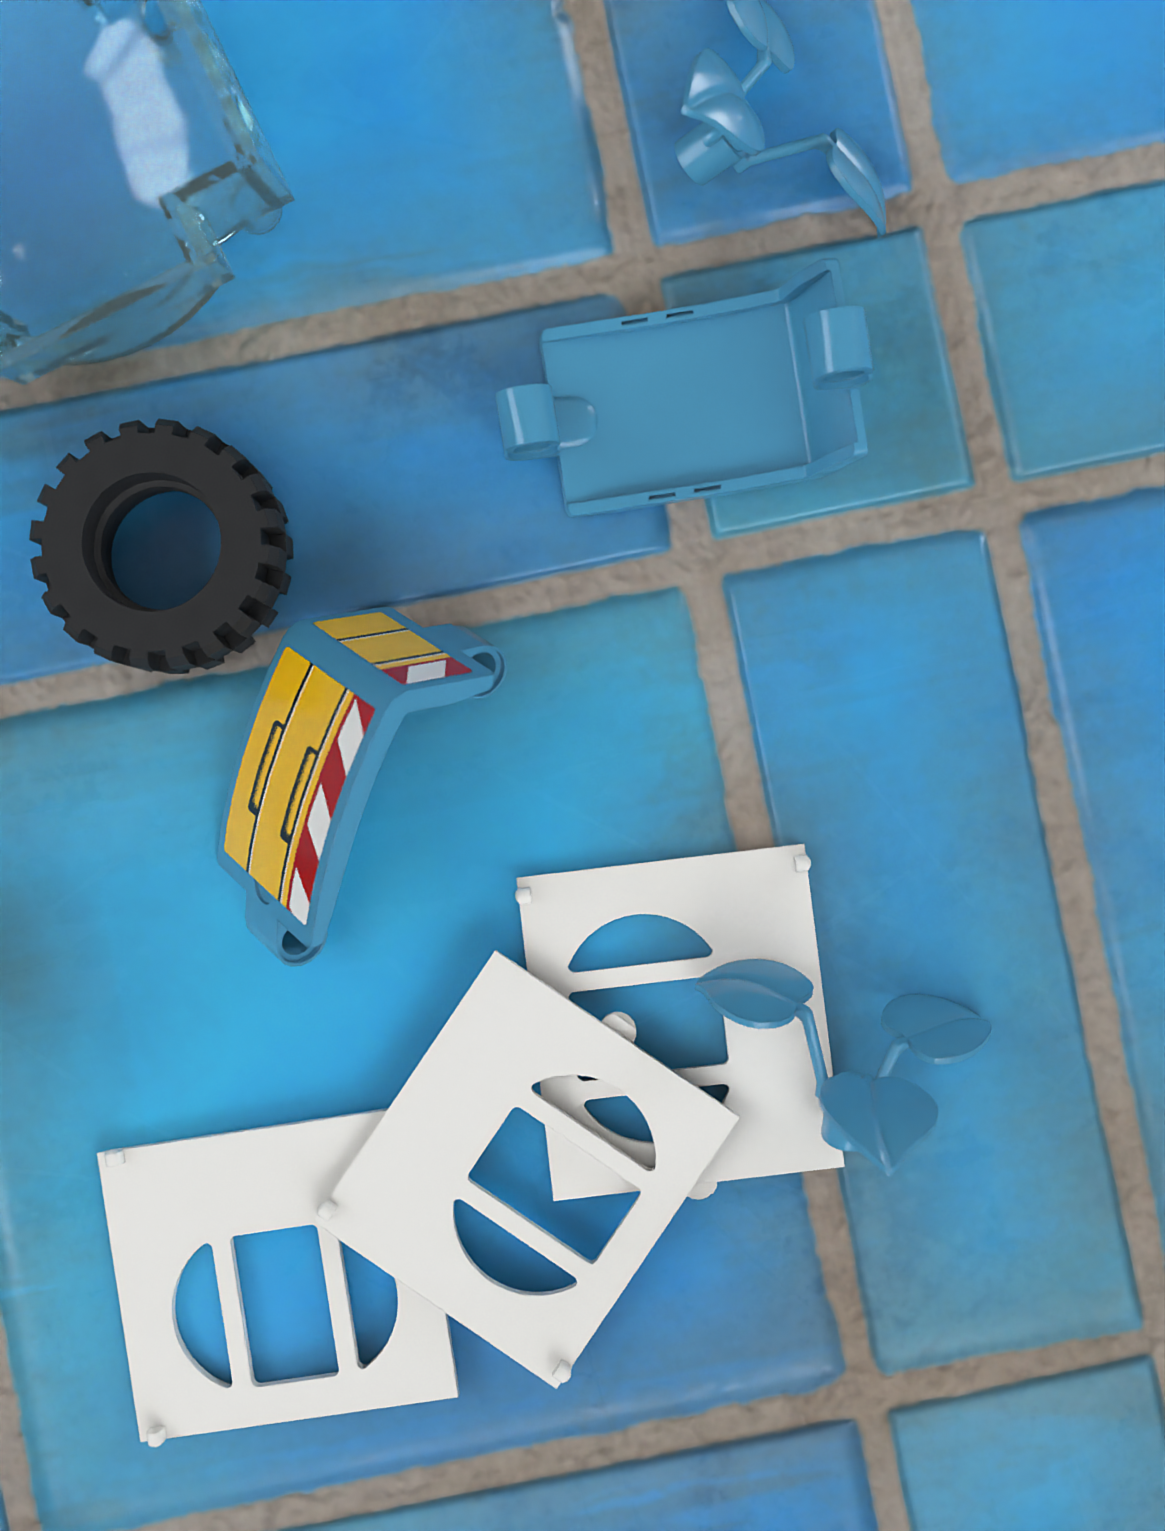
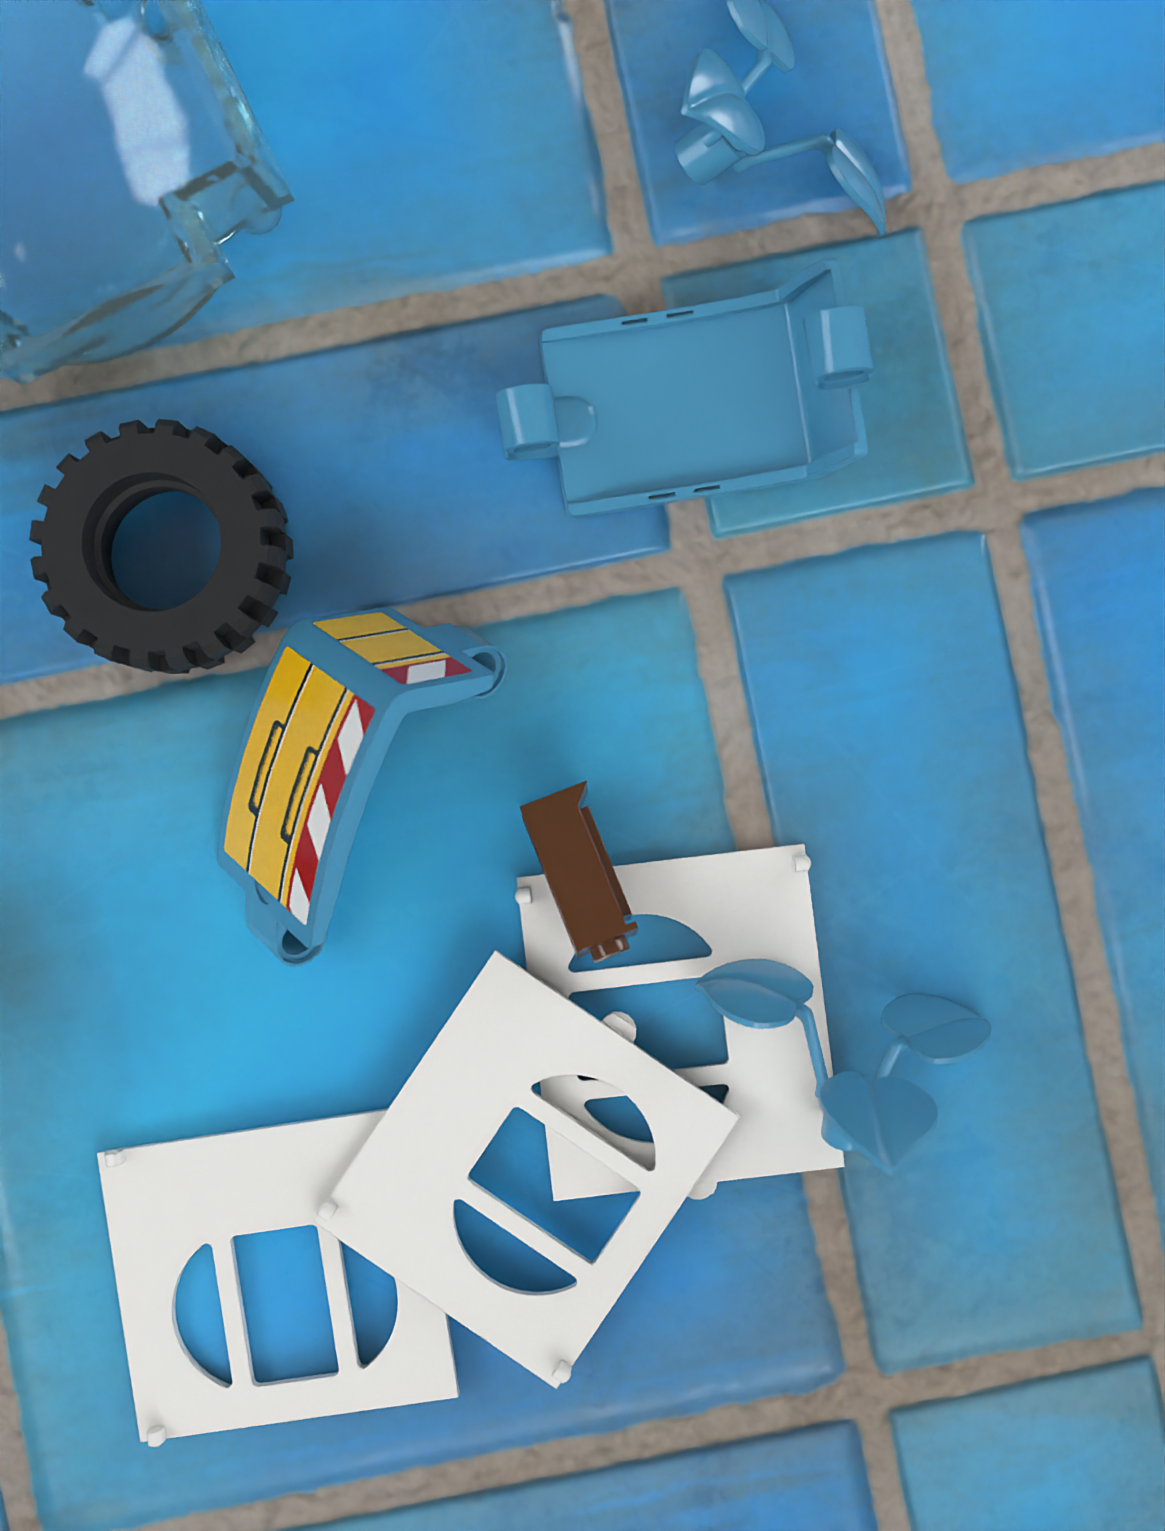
none -> reddish brown window [520,781,638,963]

